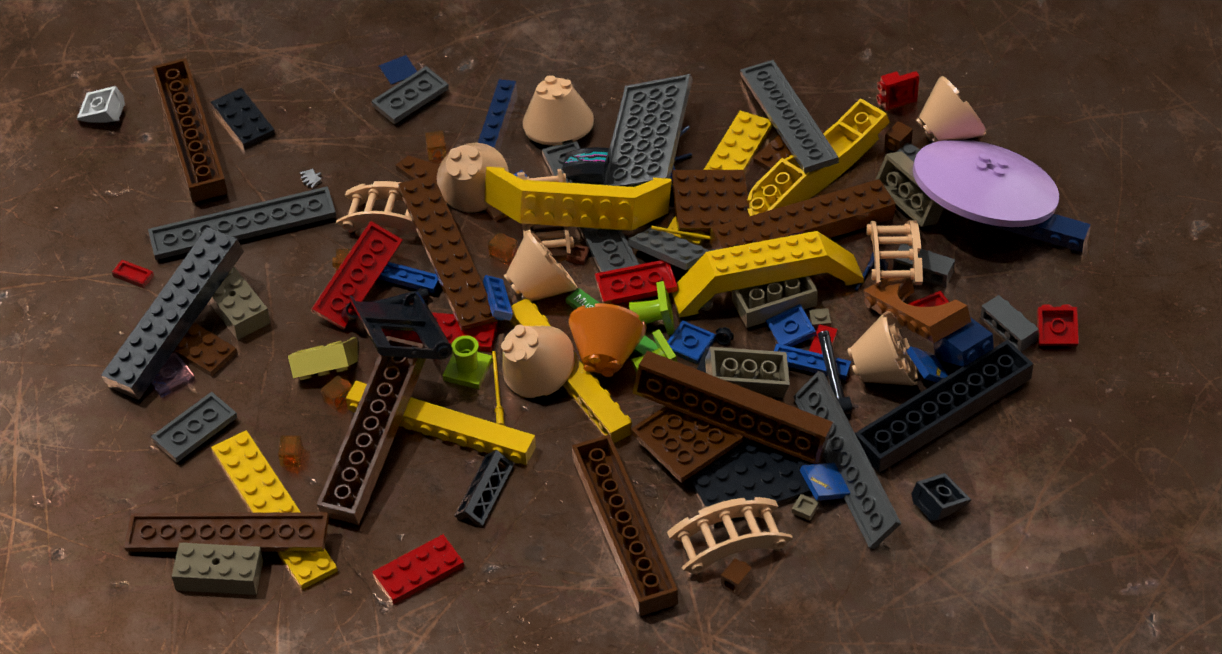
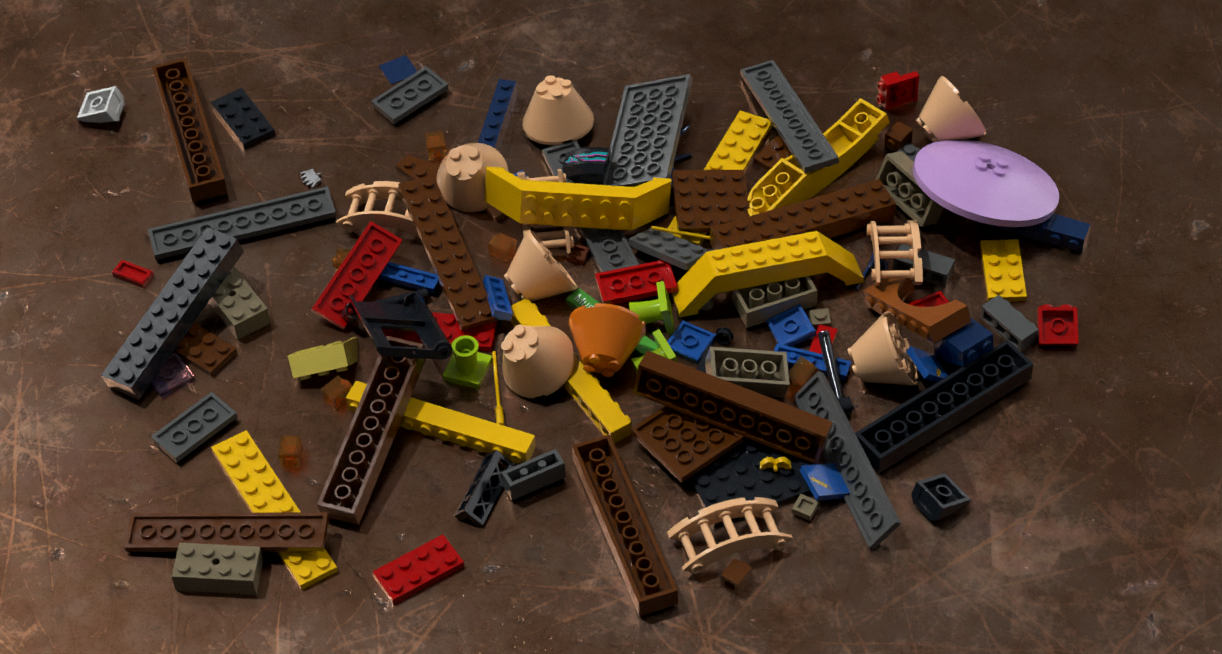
none -> dark grey brick [502,449,566,500]
none -> yellow piece [760,457,791,472]
none -> clear orange brick [788,356,819,388]
none -> yellow plate [980,239,1027,302]

